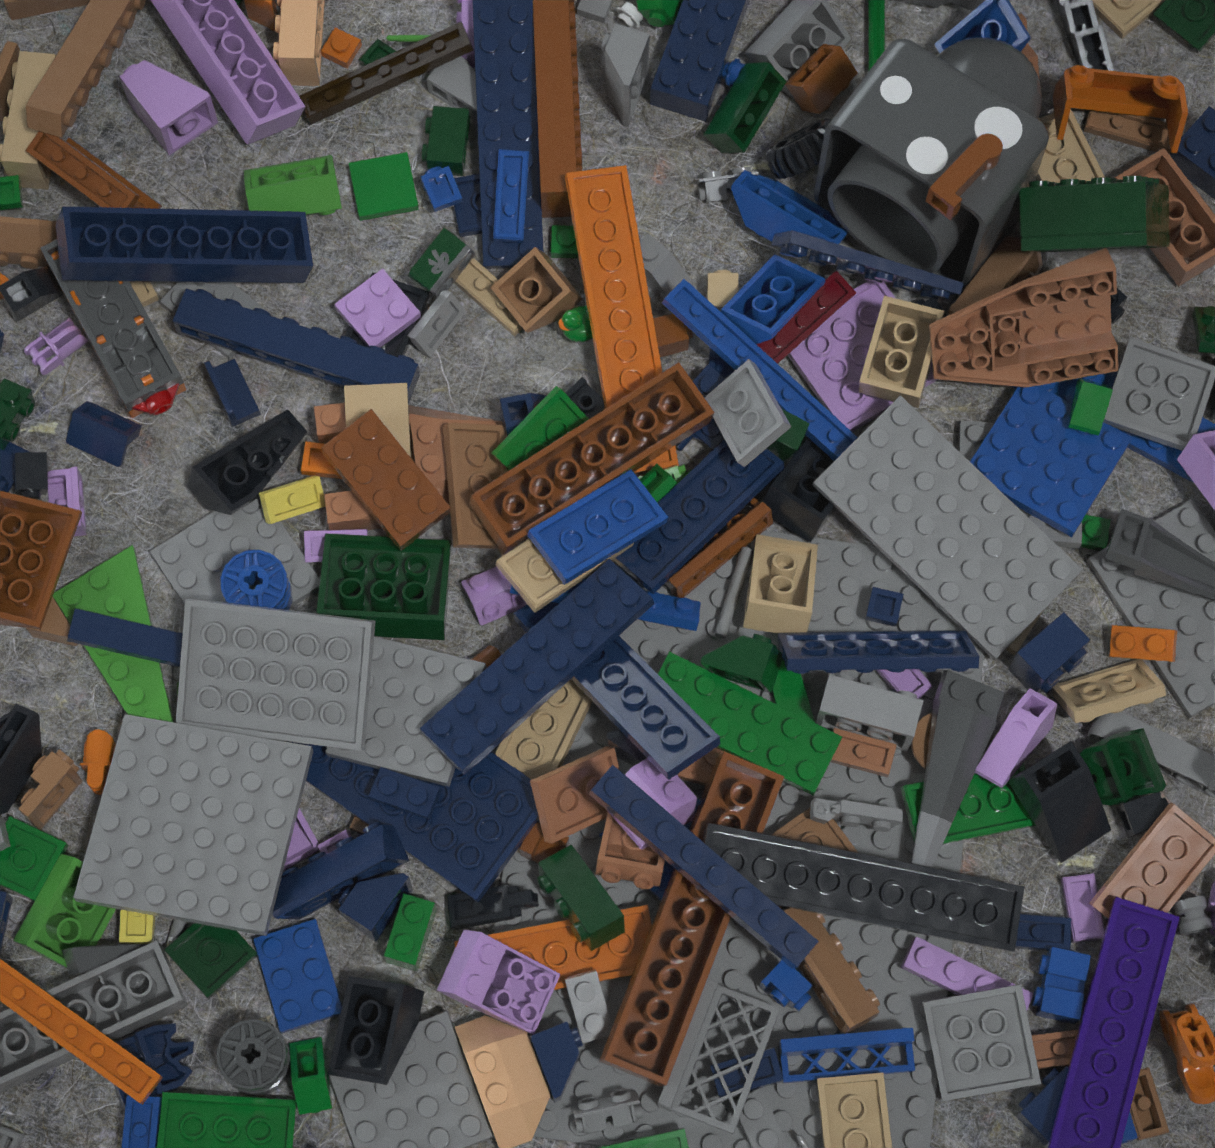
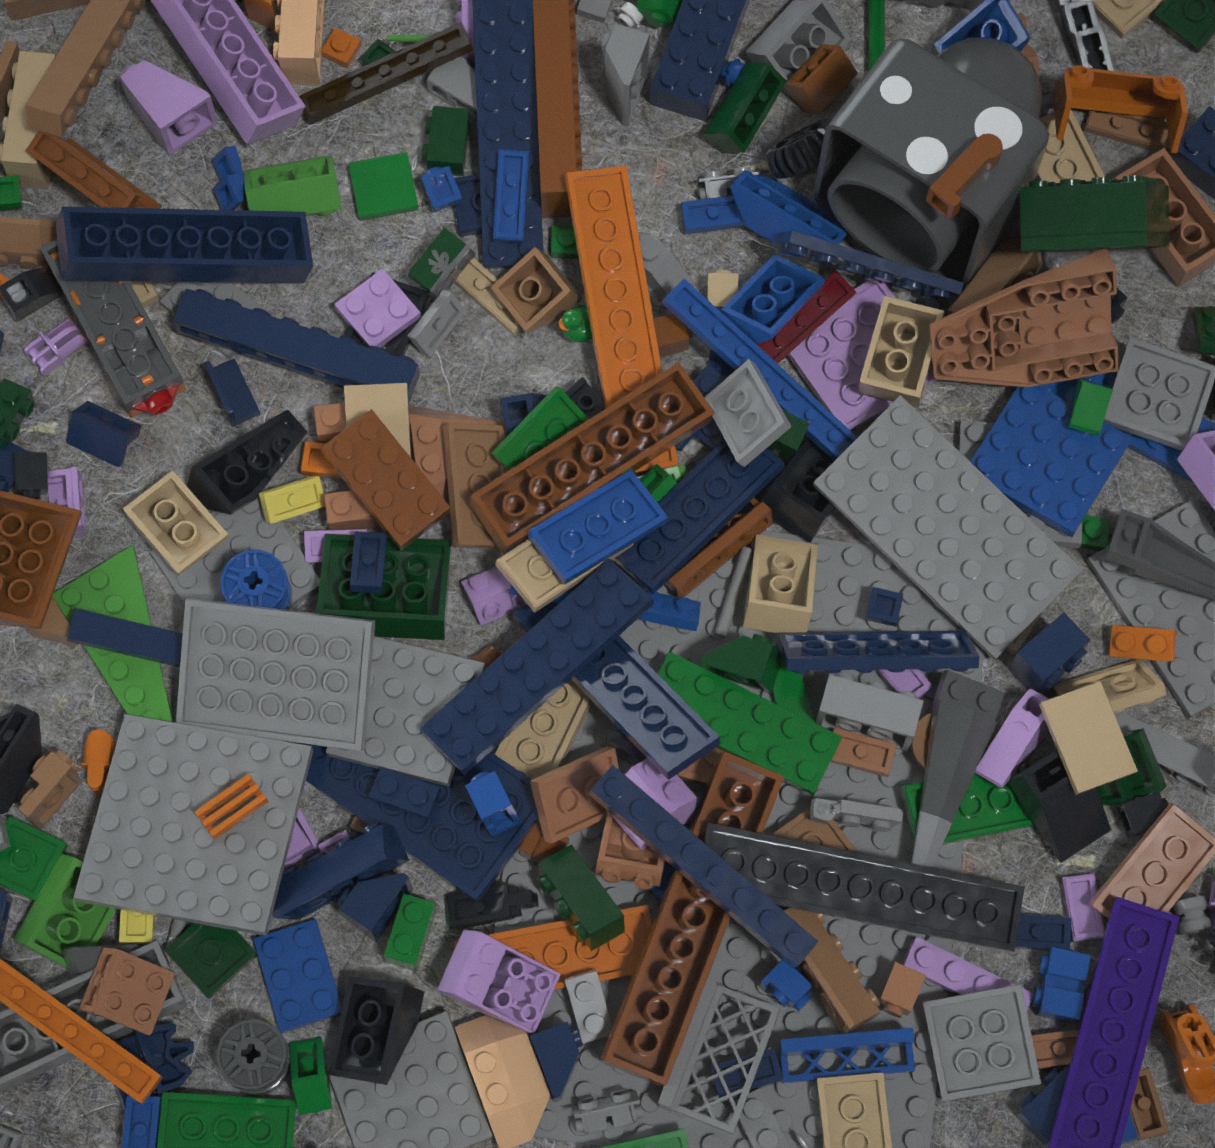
none -> nougat bracket [78,947,175,1035]
none -> tan slope [123,470,230,576]
none -> orange tile [194,773,269,840]
none -> blue slope [212,145,244,210]
none -> dark blue plate [350,531,387,593]
none -> blue brick [465,771,521,837]
none -> blue plate [681,195,745,235]
none -> nougat brick [879,962,926,1018]
none -> tan tile [1039,681,1138,795]

